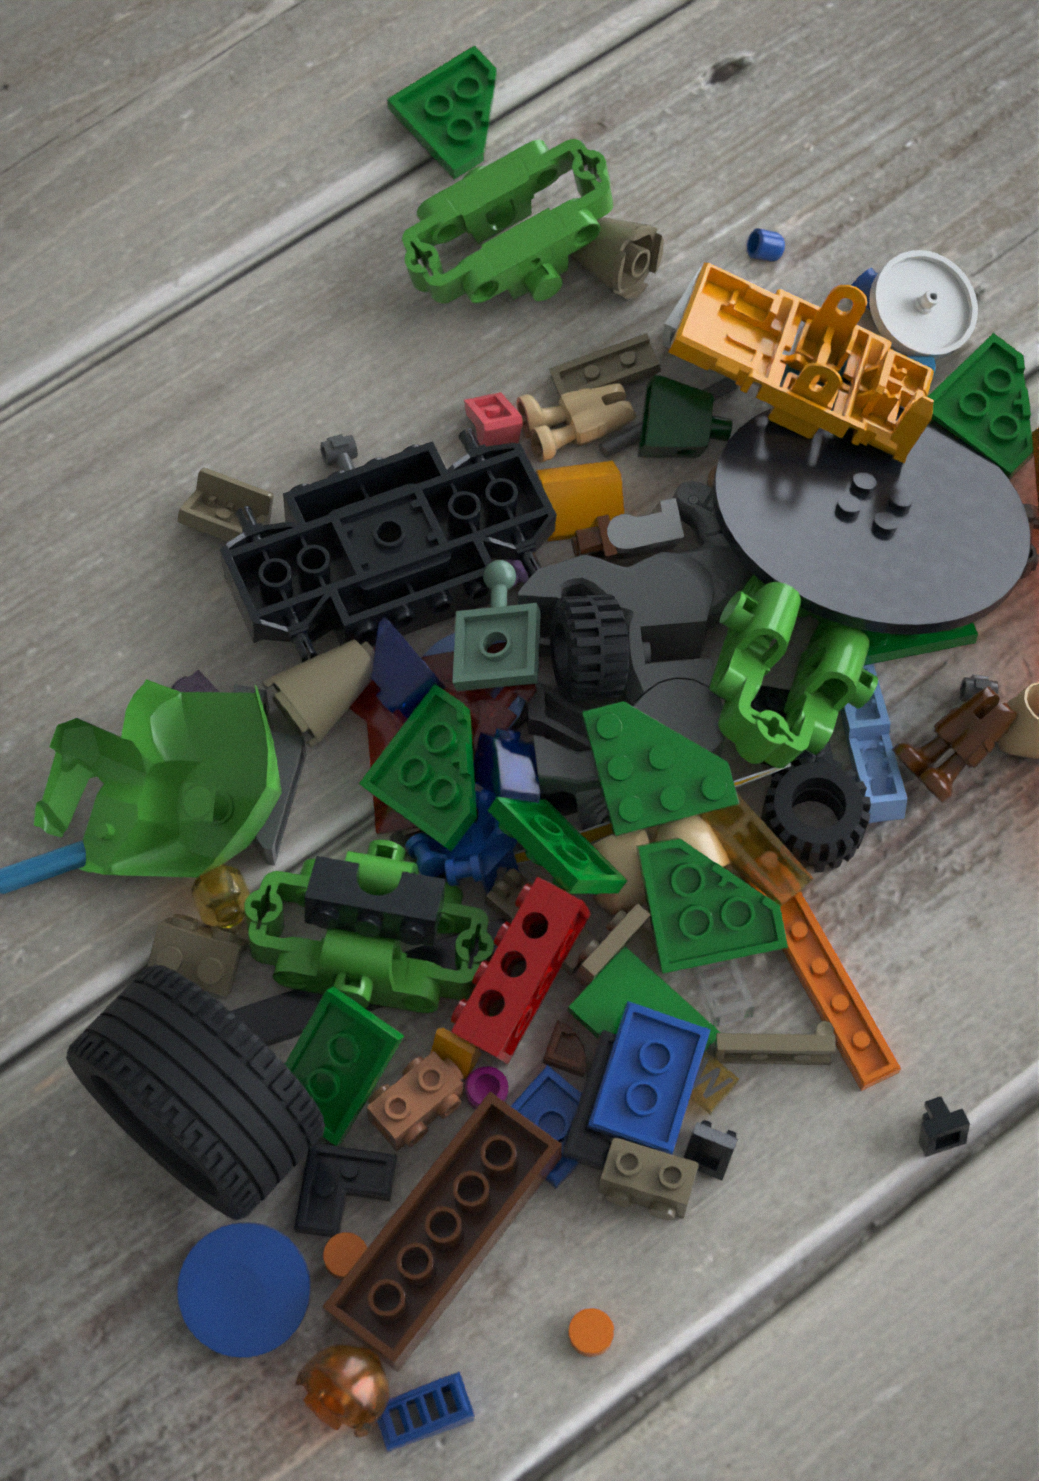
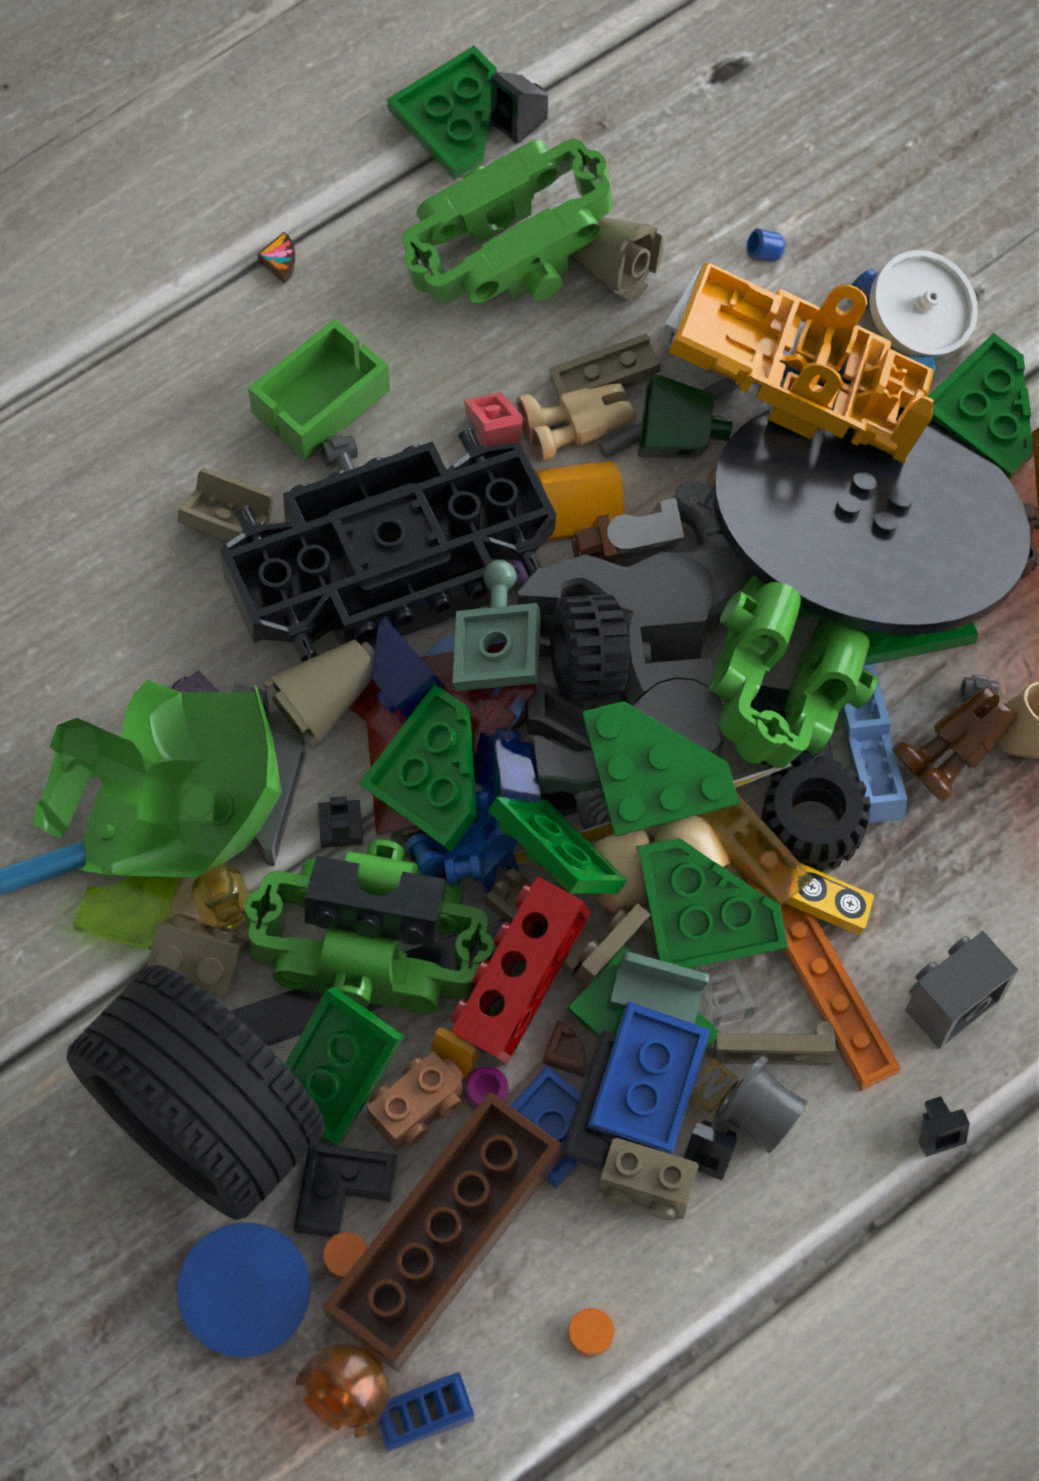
none -> clear neon green tile [73,862,182,950]
none -> bright green piece [248,318,390,461]
none -> tile [257,232,296,283]
none -> black tile [318,796,363,848]
none -> black slope [491,72,548,144]
none -> sand green panel [608,952,710,1024]
none -> dark grey piece [713,1056,808,1154]
none -> tile [782,862,875,936]
none -> dark grey brick [905,931,1019,1049]

